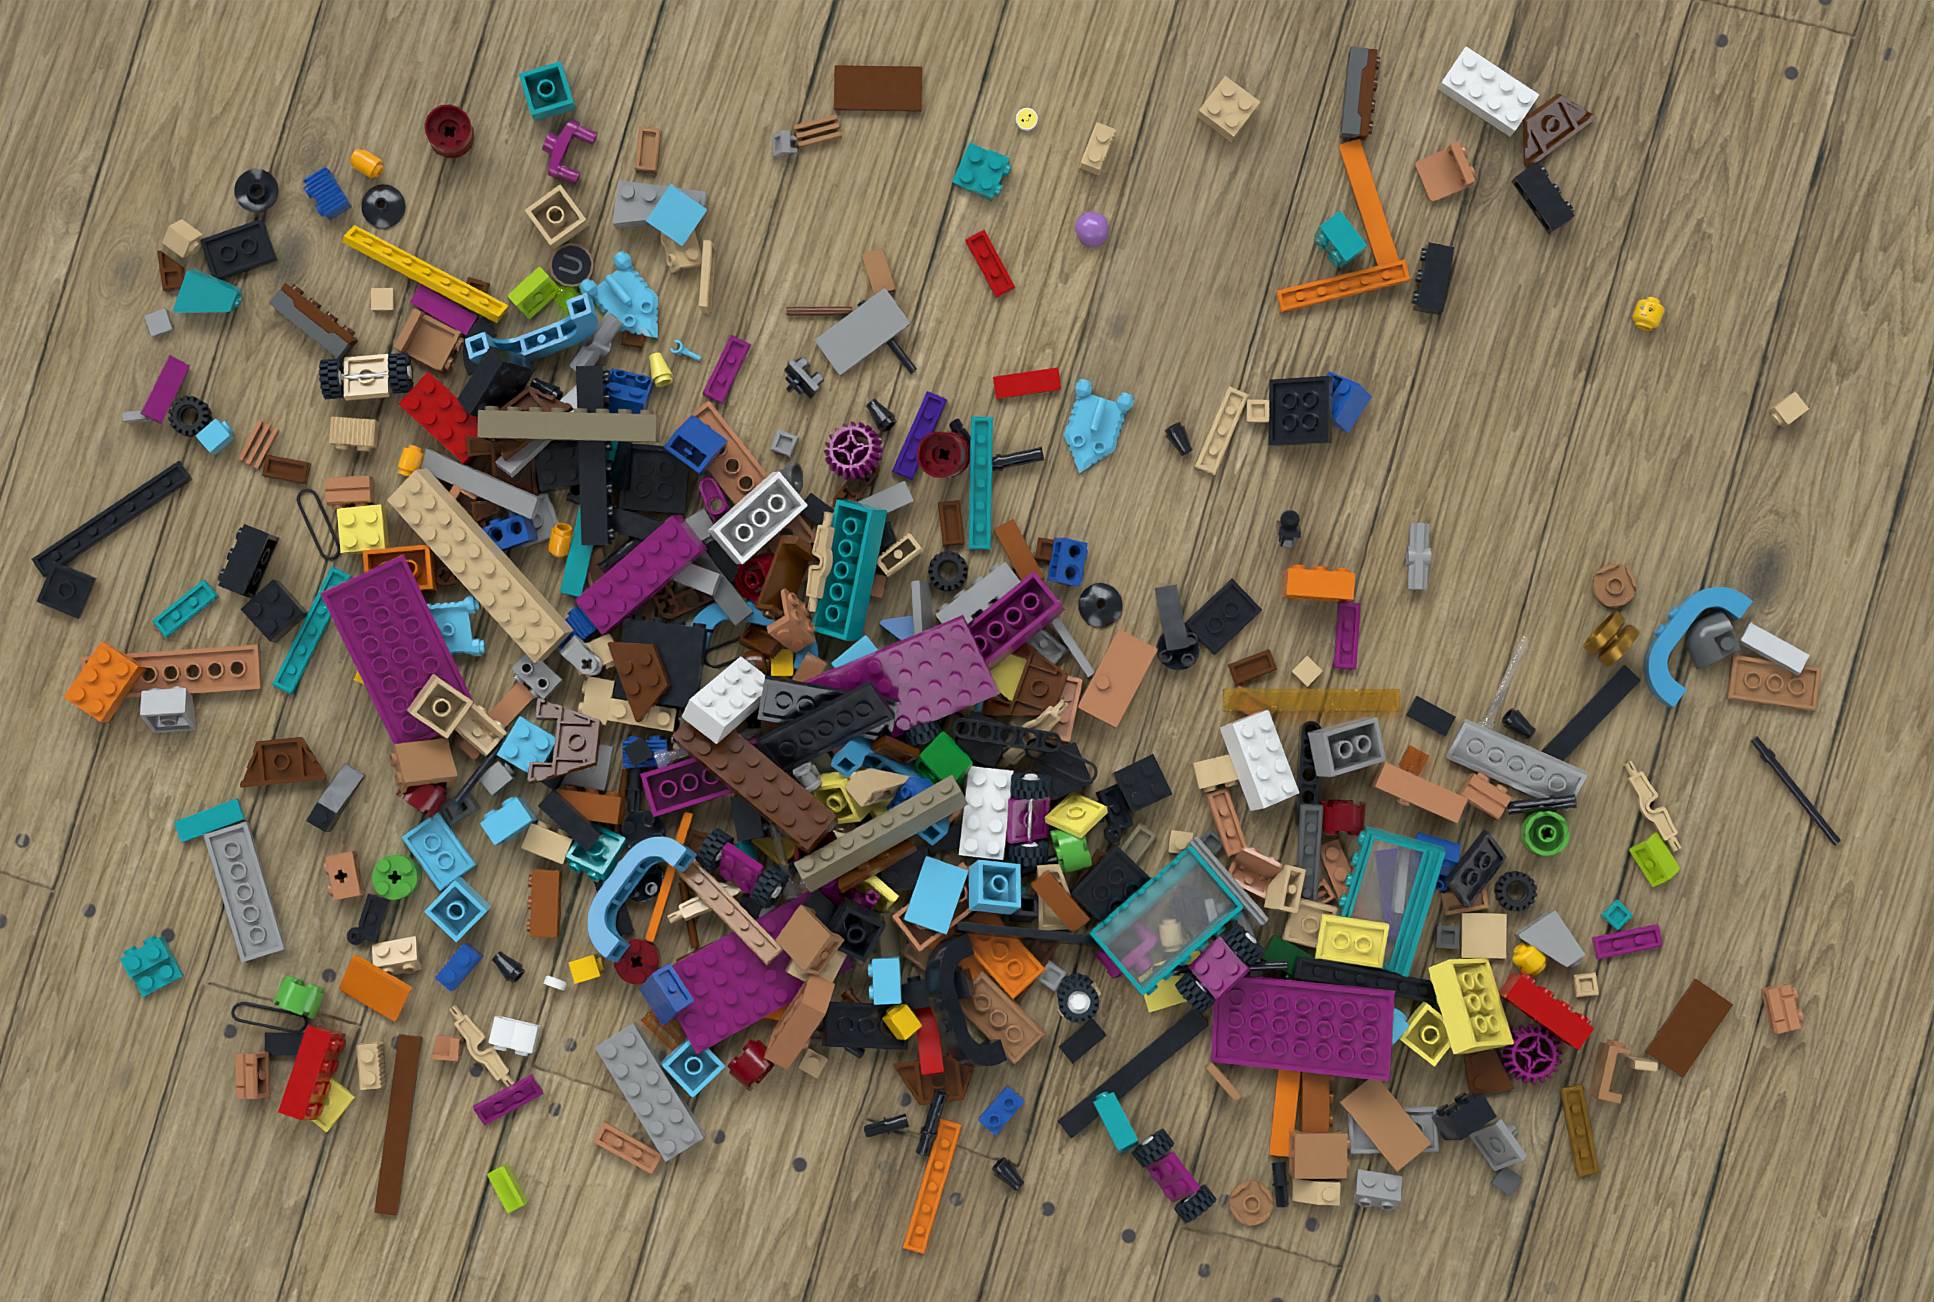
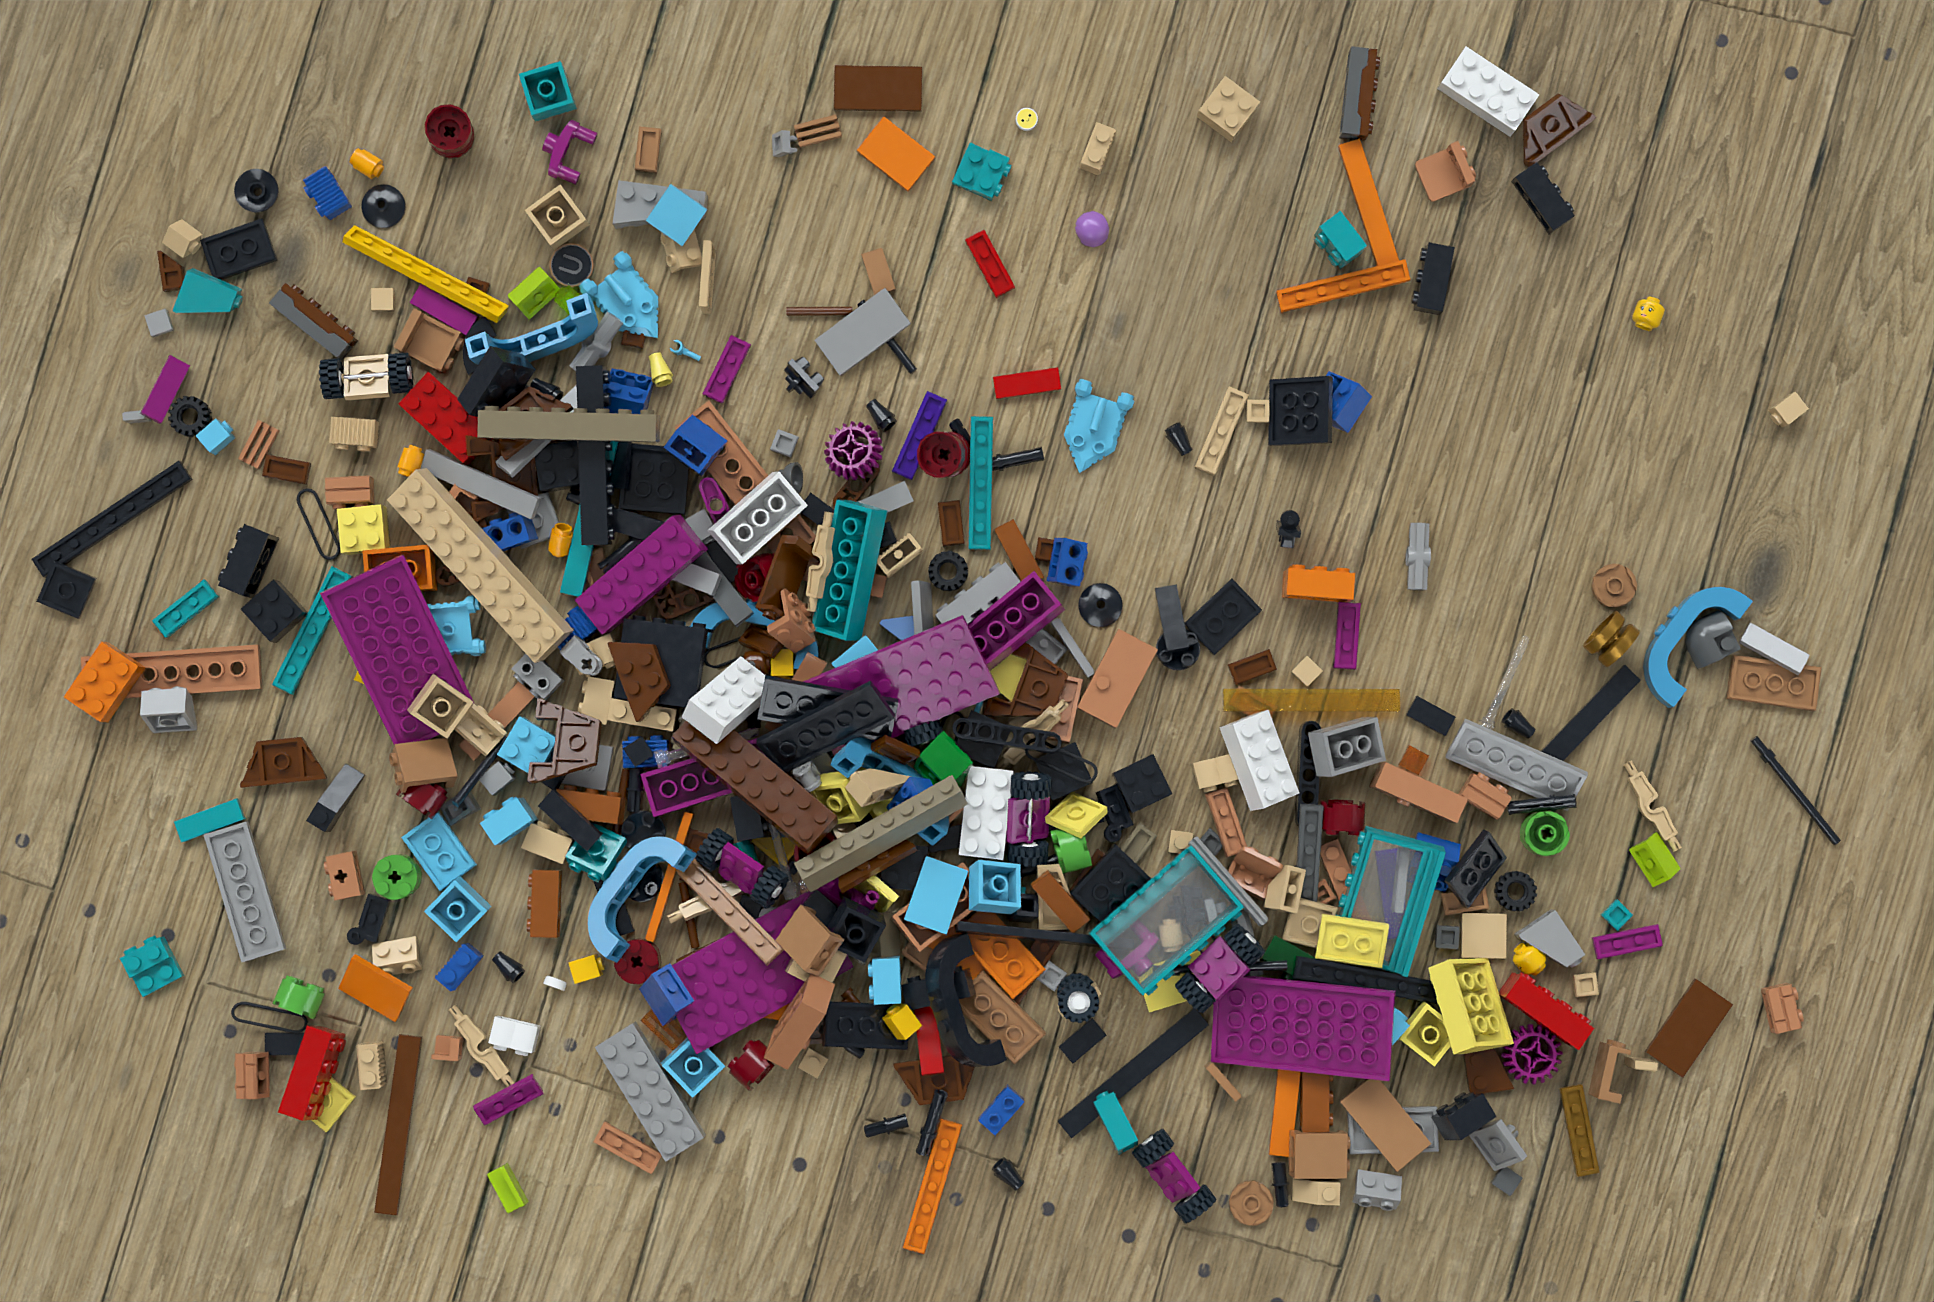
none -> orange tile [857,117,935,192]

